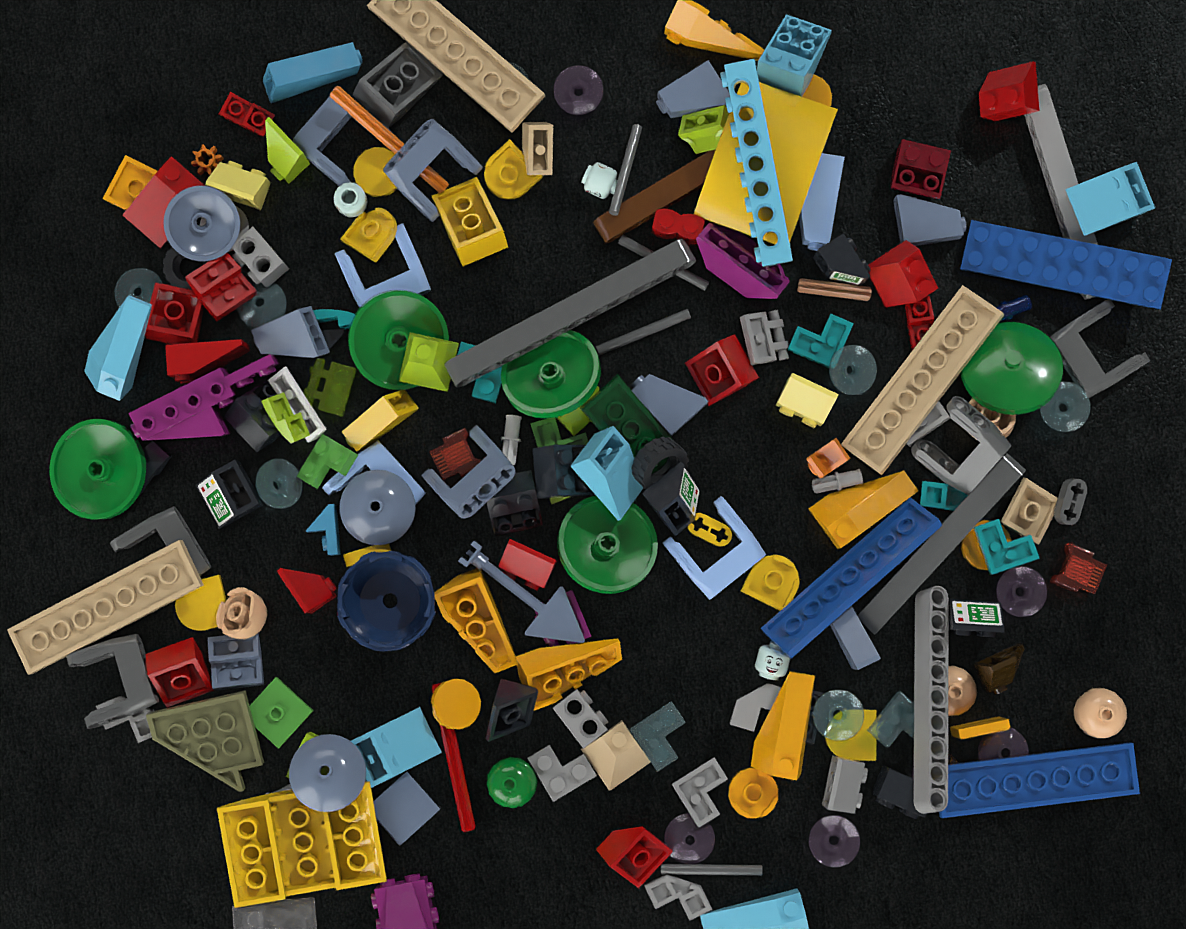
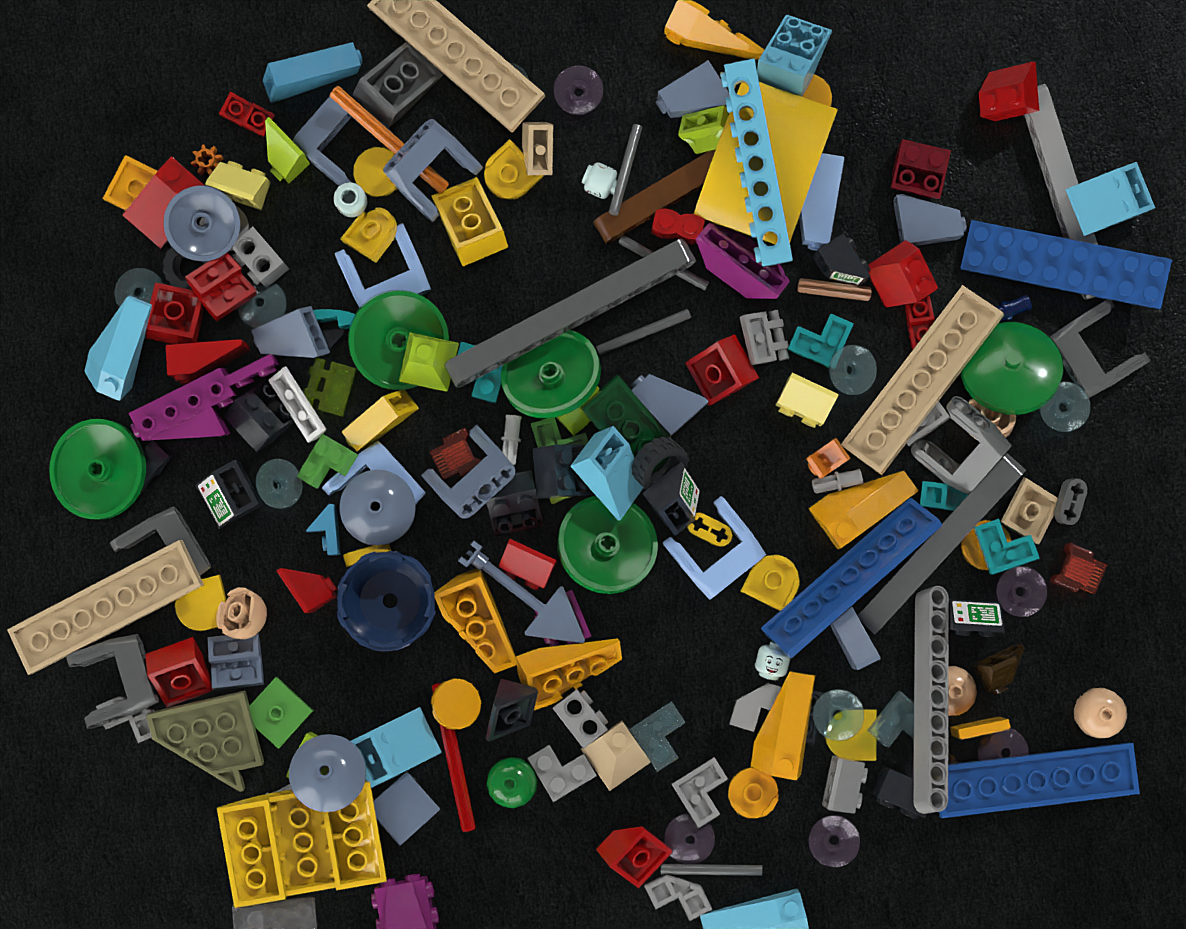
lime slope [261,392,310,443] -> none

